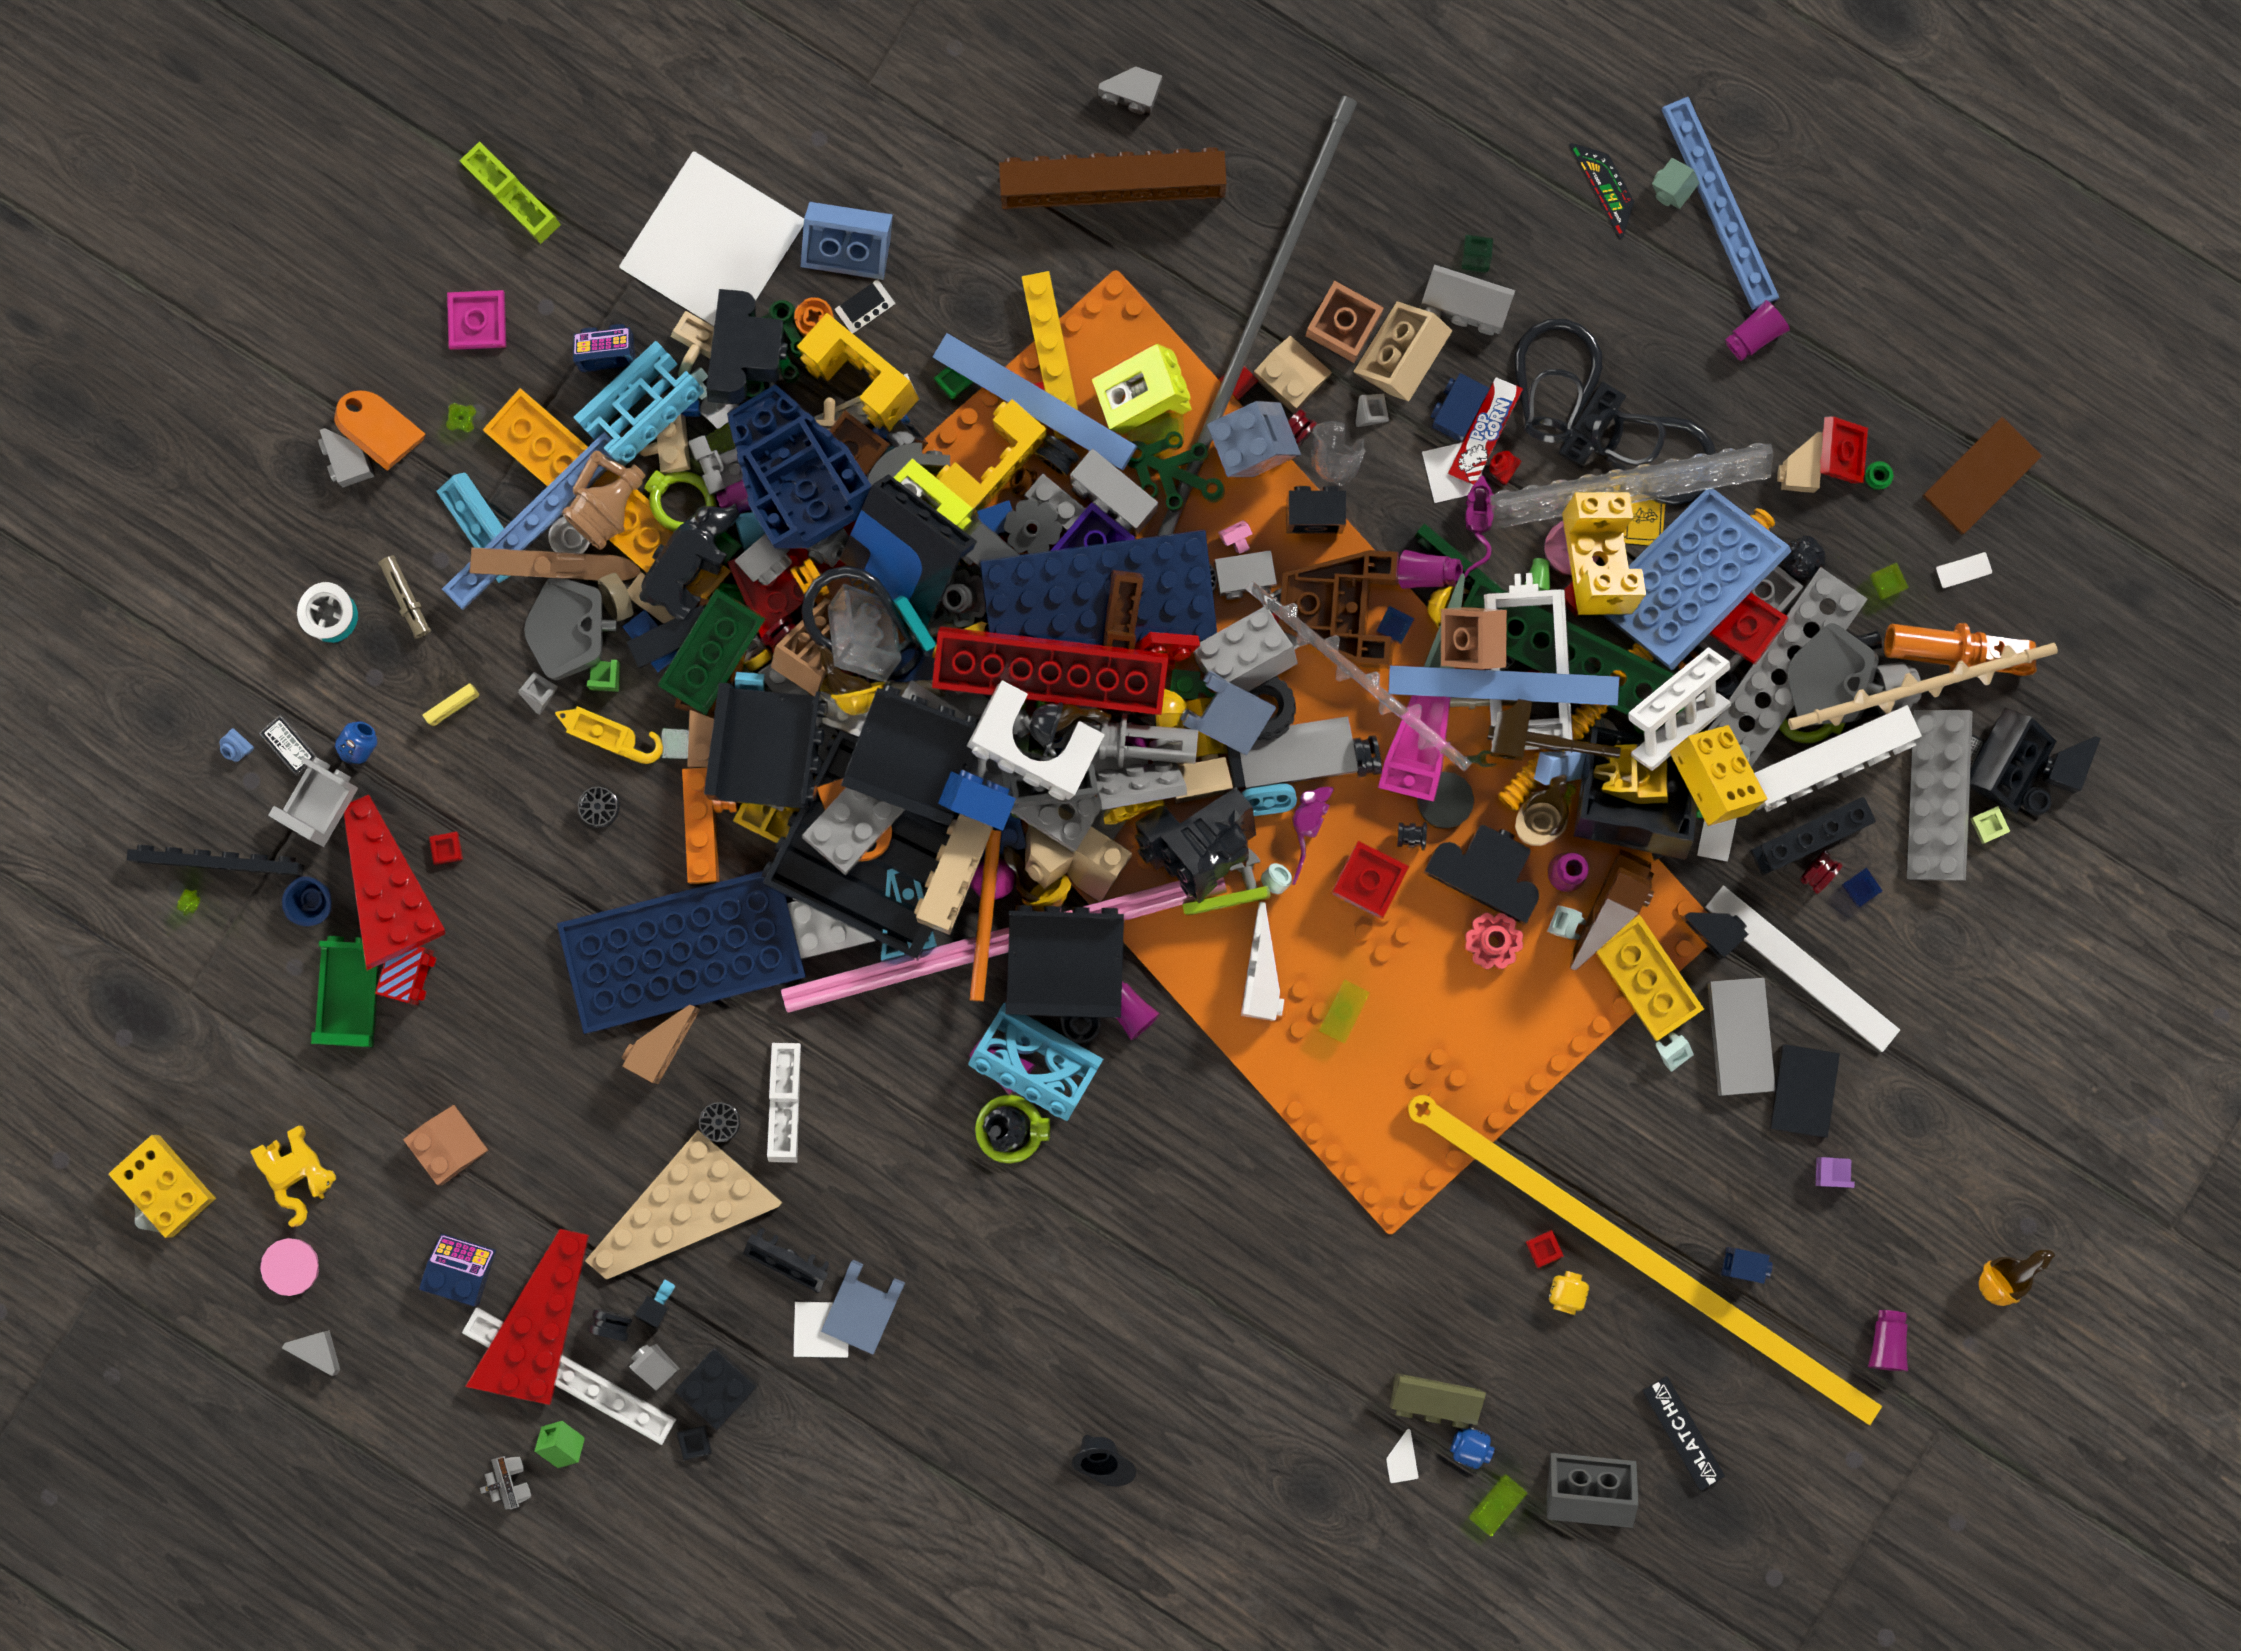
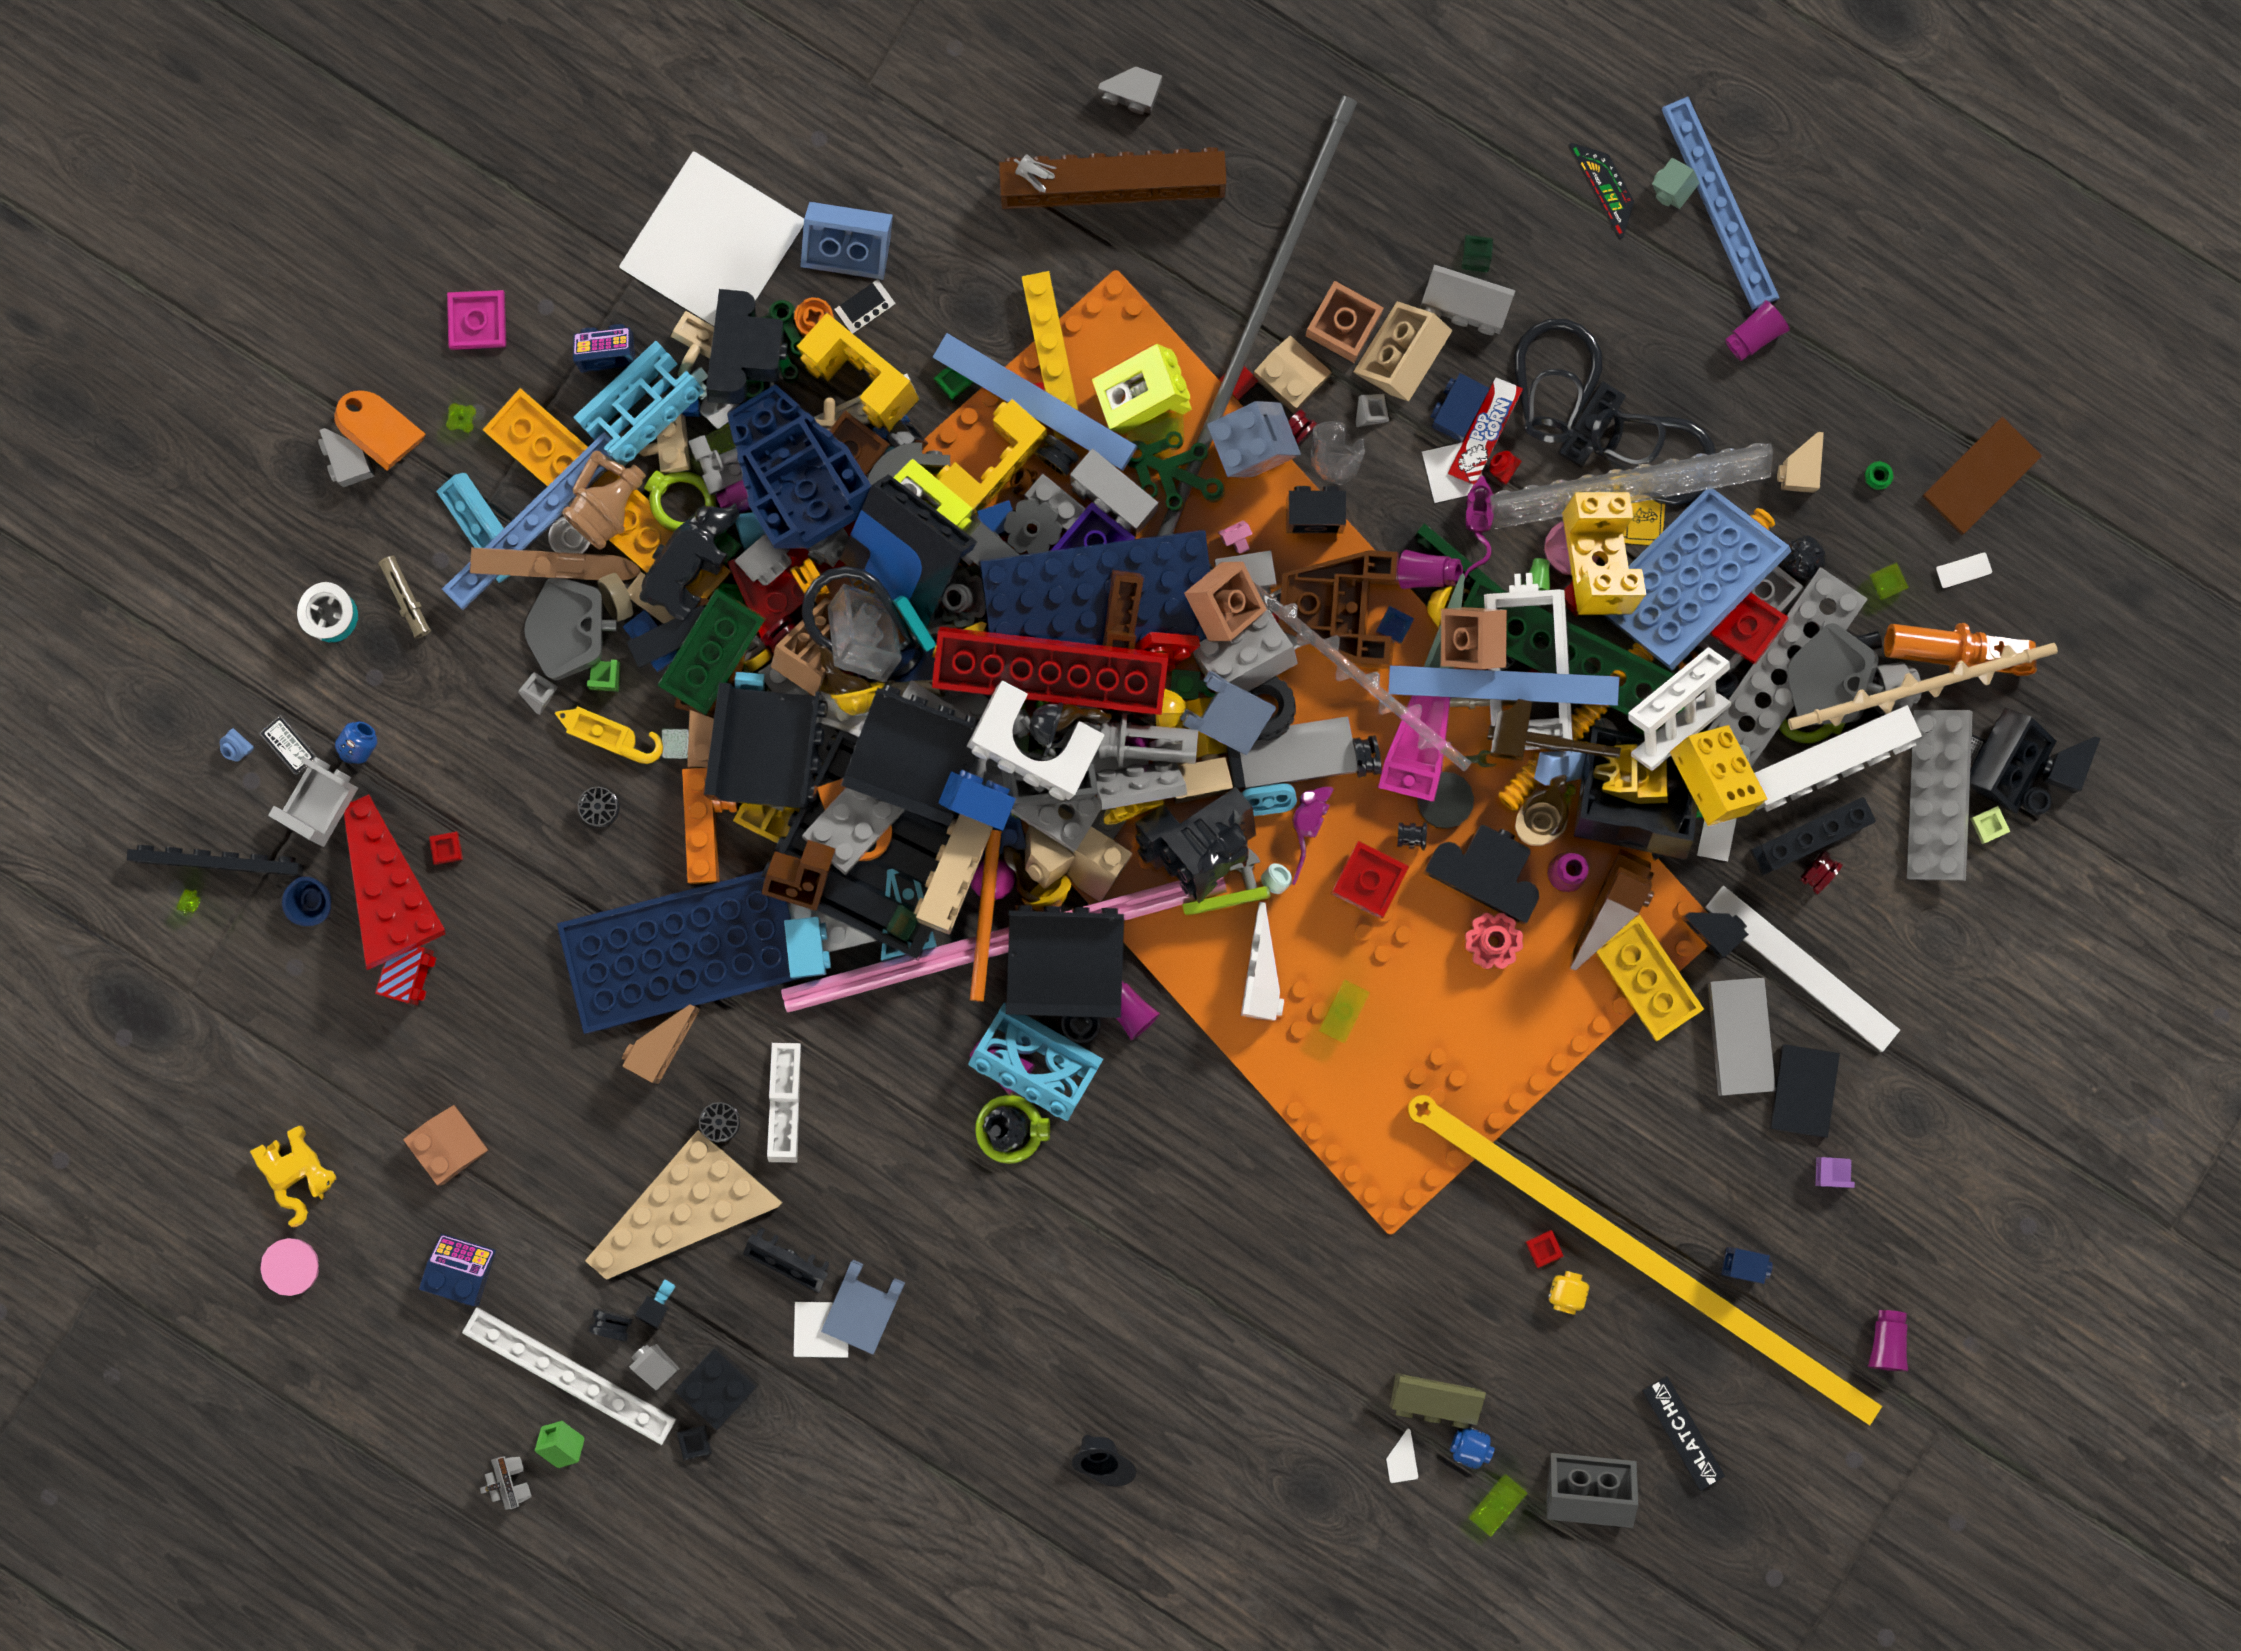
yellow piece [109,1135,216,1238] -> none
light grey slope [282,1330,340,1376] -> none
green panel [311,936,379,1047] -> none
light yellow tile [423,683,480,726] -> none
lime slope [459,141,561,244] -> none
red wing [465,1229,589,1405] -> none
light aqua tile [1547,905,1586,940] -> none
light aqua tile [1656,1032,1694,1072] -> none
red plate [1820,417,1868,484] -> none
clear blue plate [1841,868,1883,907] -> none
piece [1979,1250,2055,1306] -> none
none -> reddish brown brick [761,840,836,911]
none -> medium azure brick [784,917,831,979]
none -> clear green slope [887,905,917,941]
none -> light grey piece [1014,155,1056,192]
none -> nougat brick [1184,562,1267,641]

